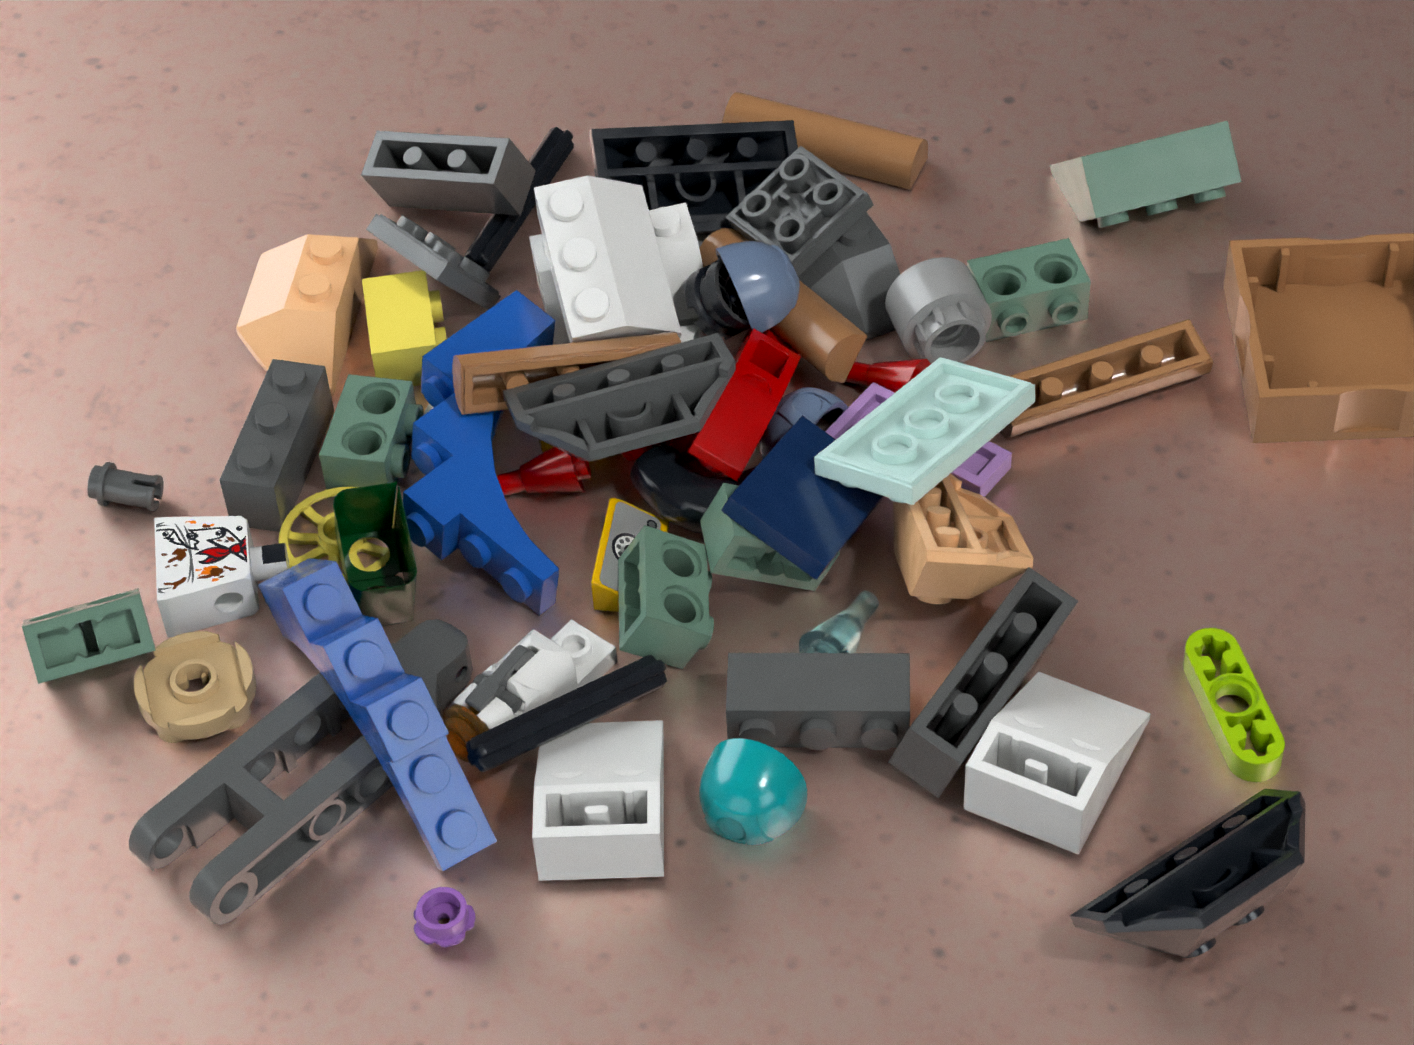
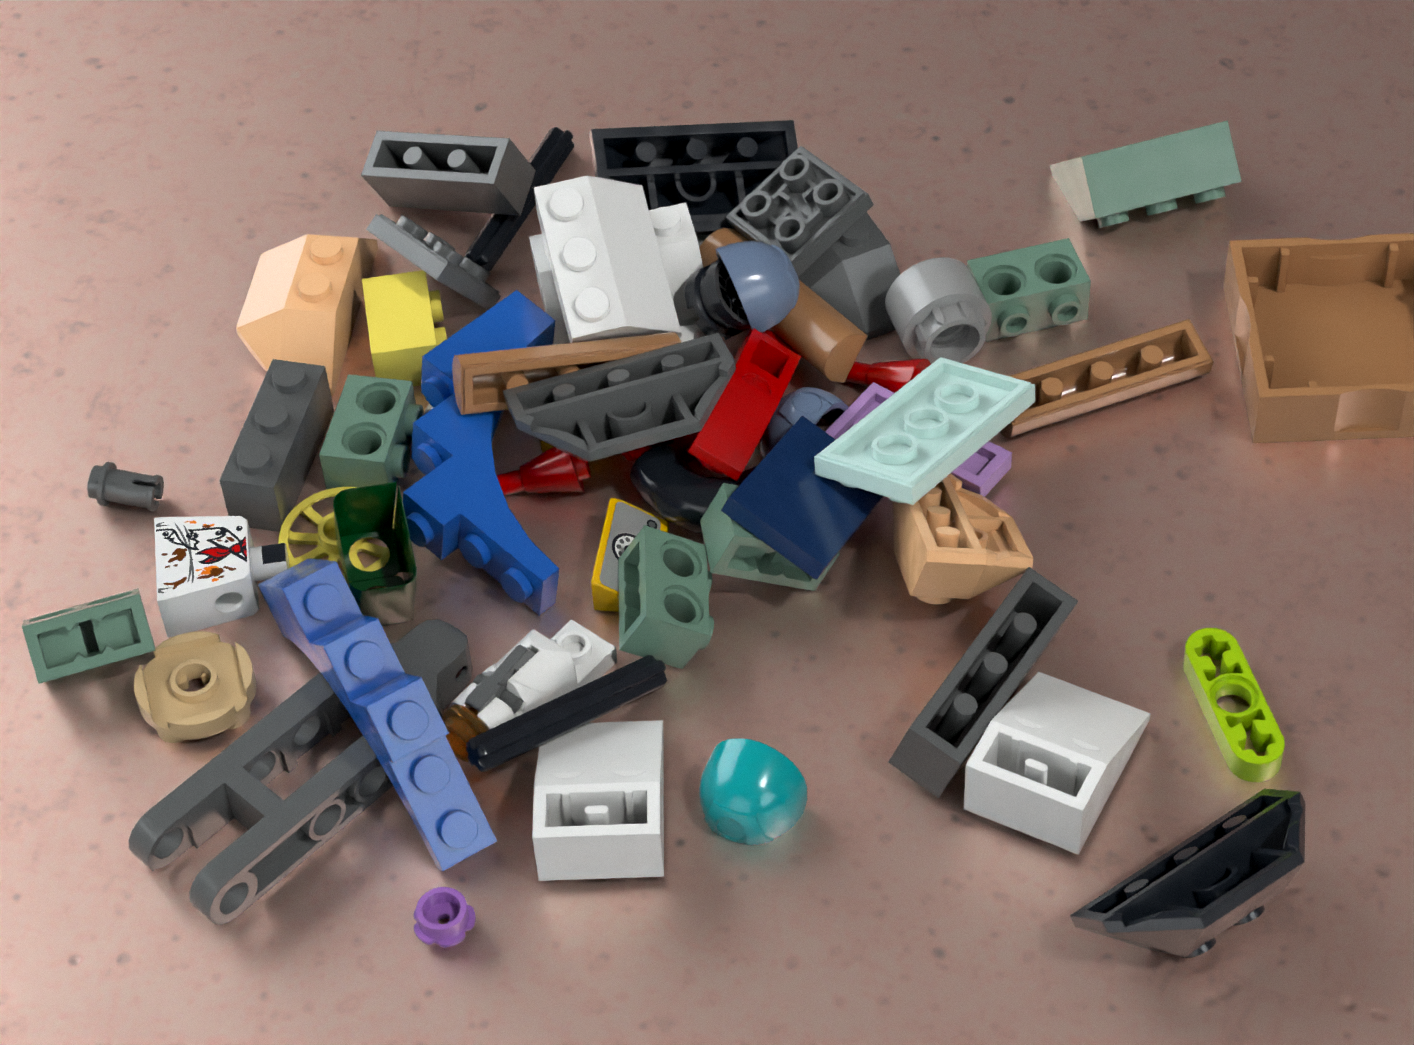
medium nougat brick [722,92,928,190] -> none
dark grey brick [726,653,910,750] -> none
clear light blue cone [799,591,879,653] -> none

